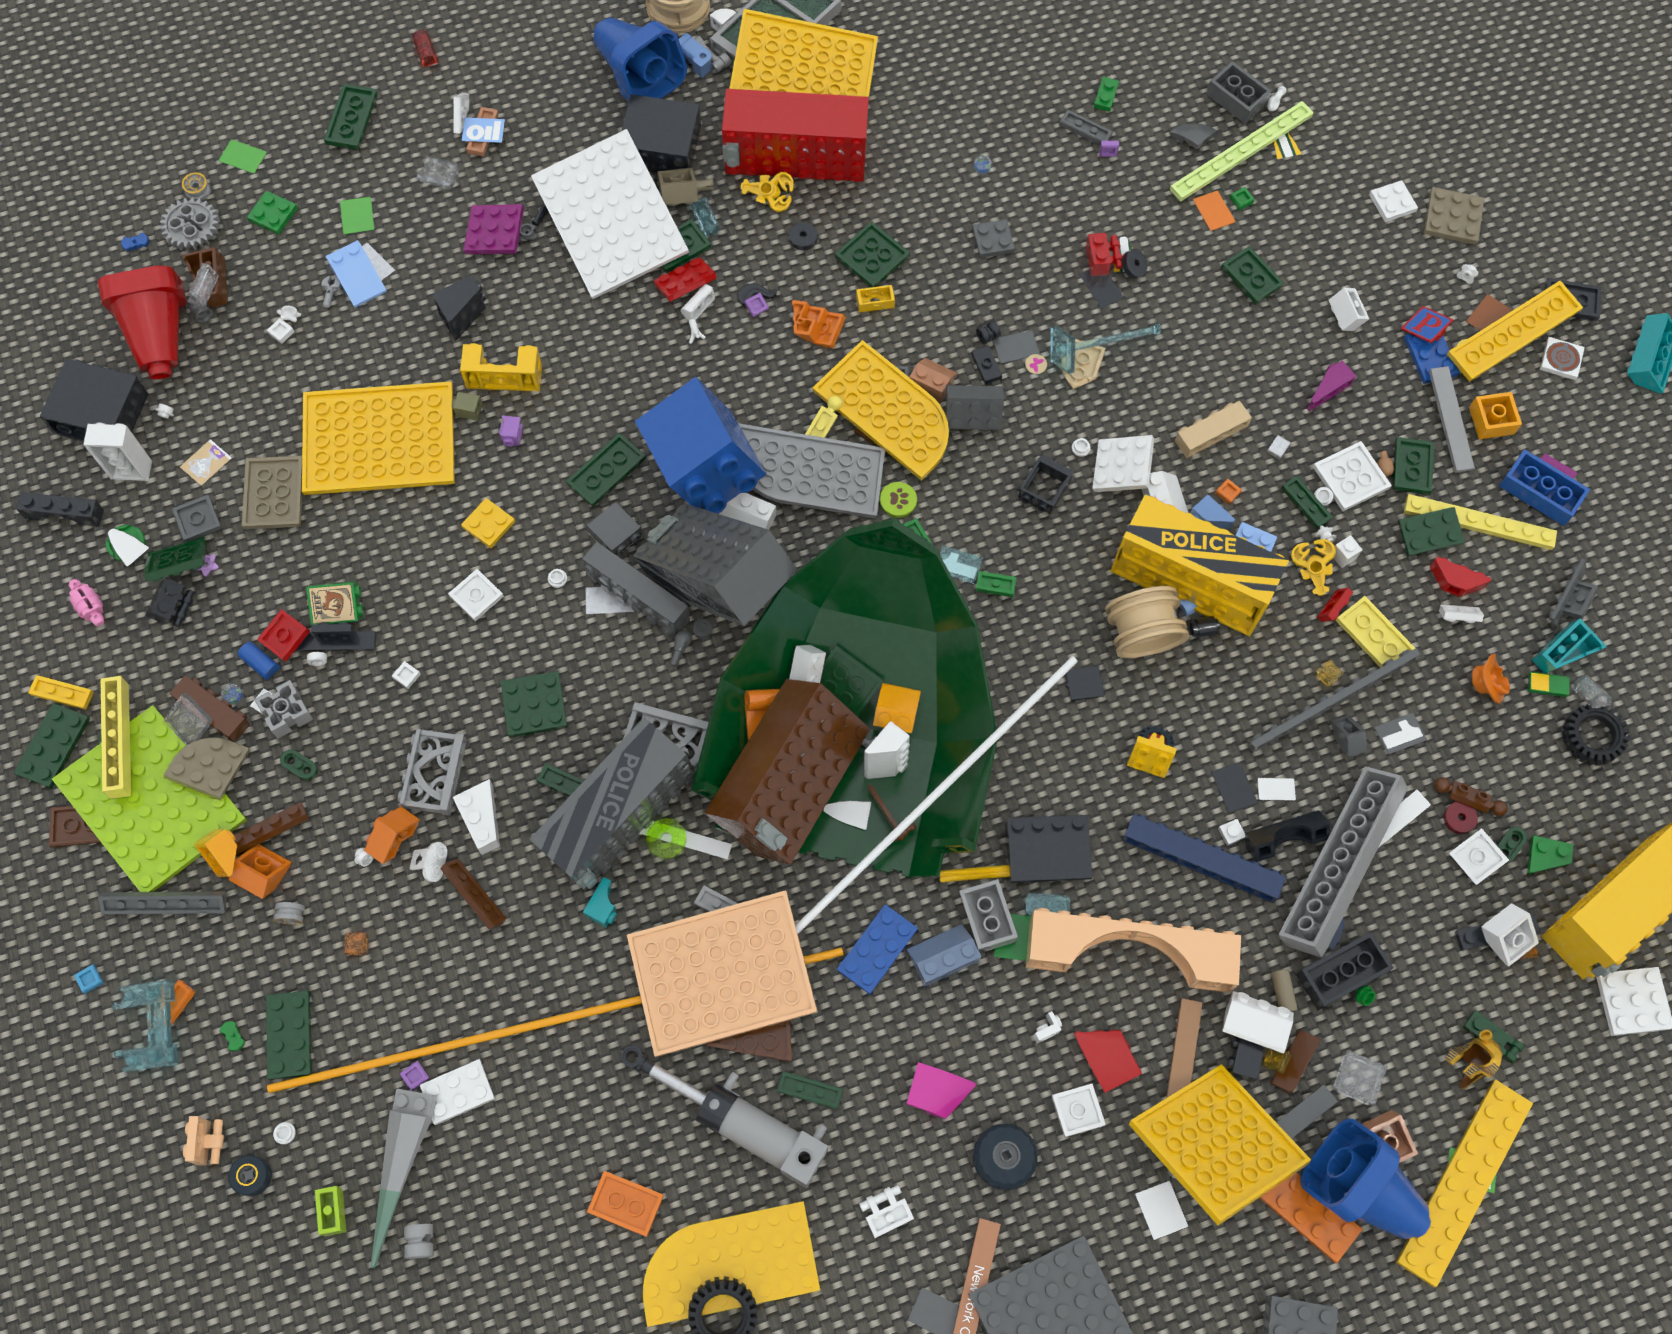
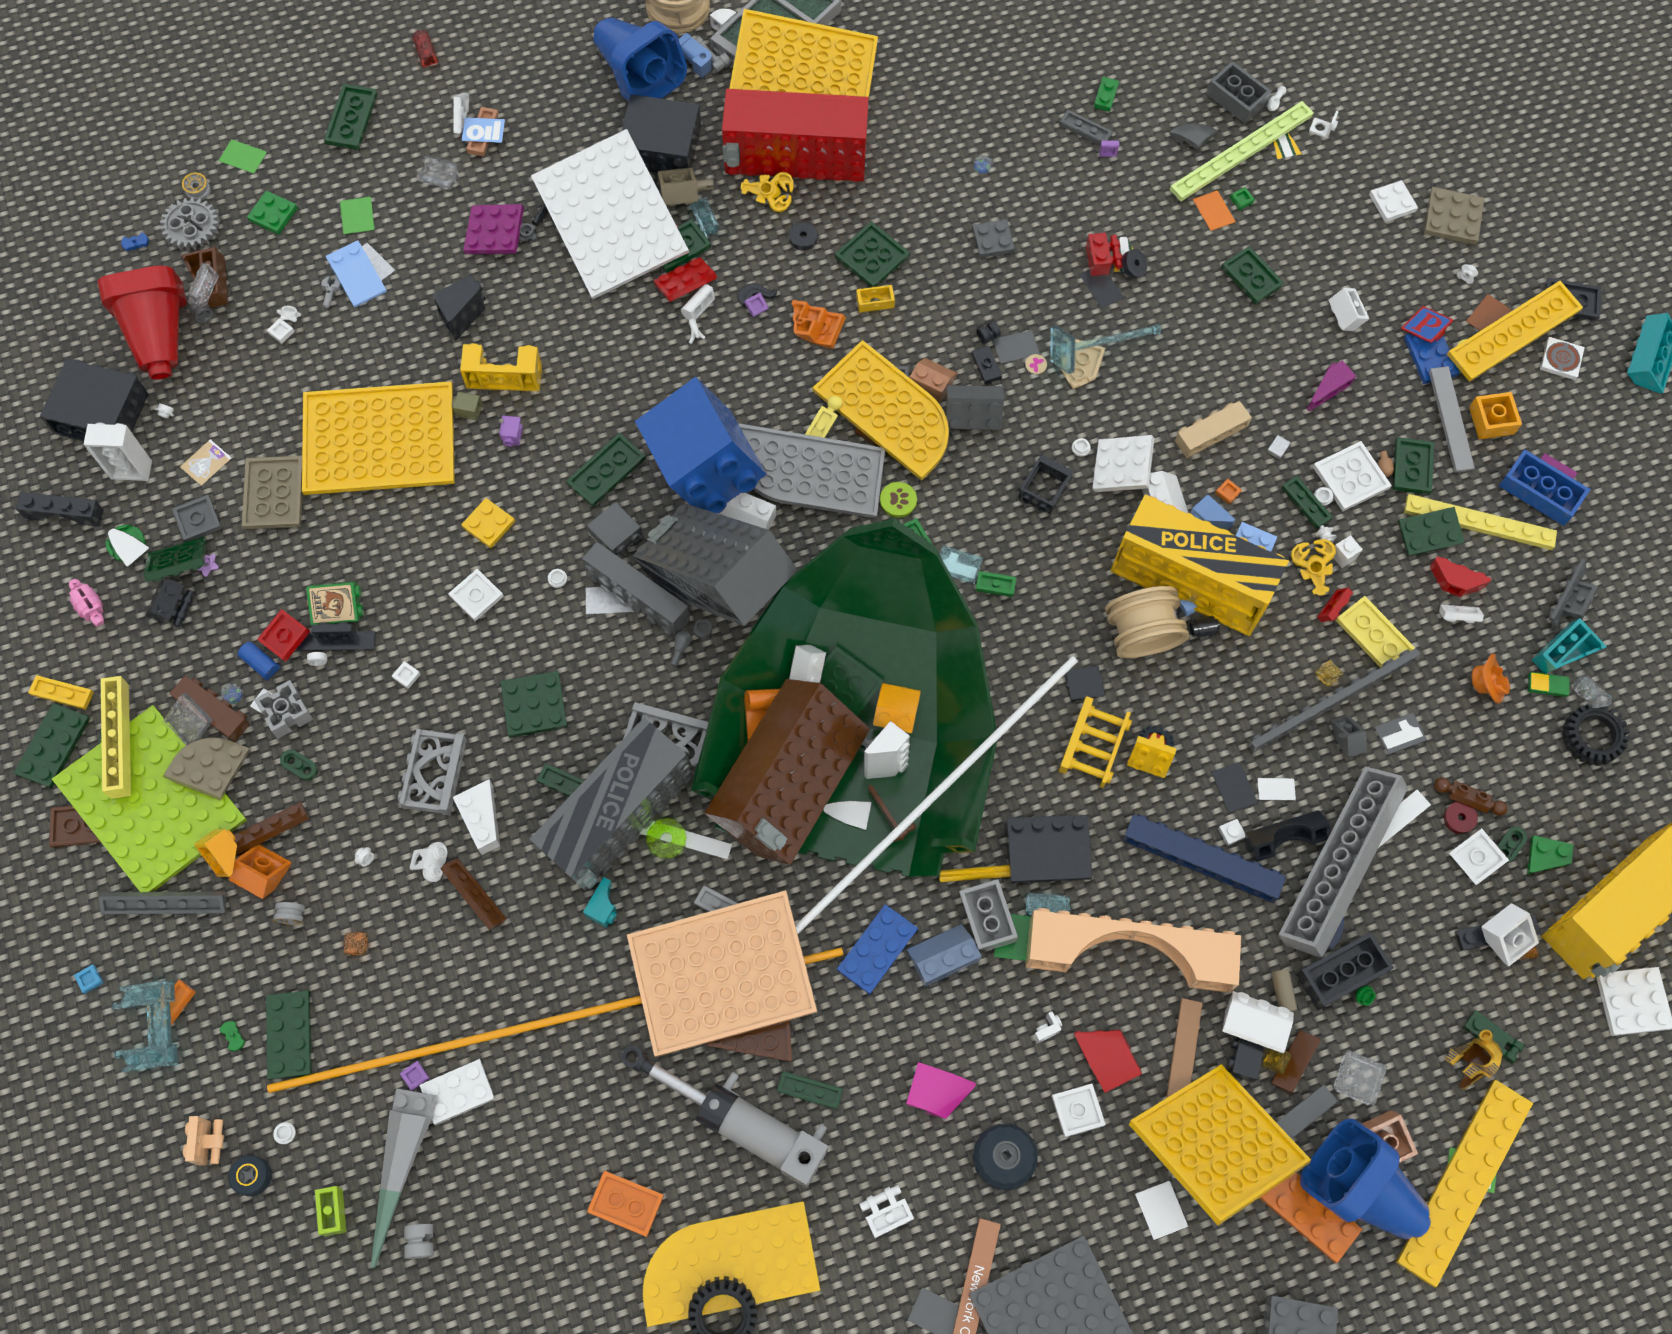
orange brick [364,807,420,864] -> none
none -> yellow fence [1058,696,1132,788]
none -> white bracket [1309,111,1338,138]

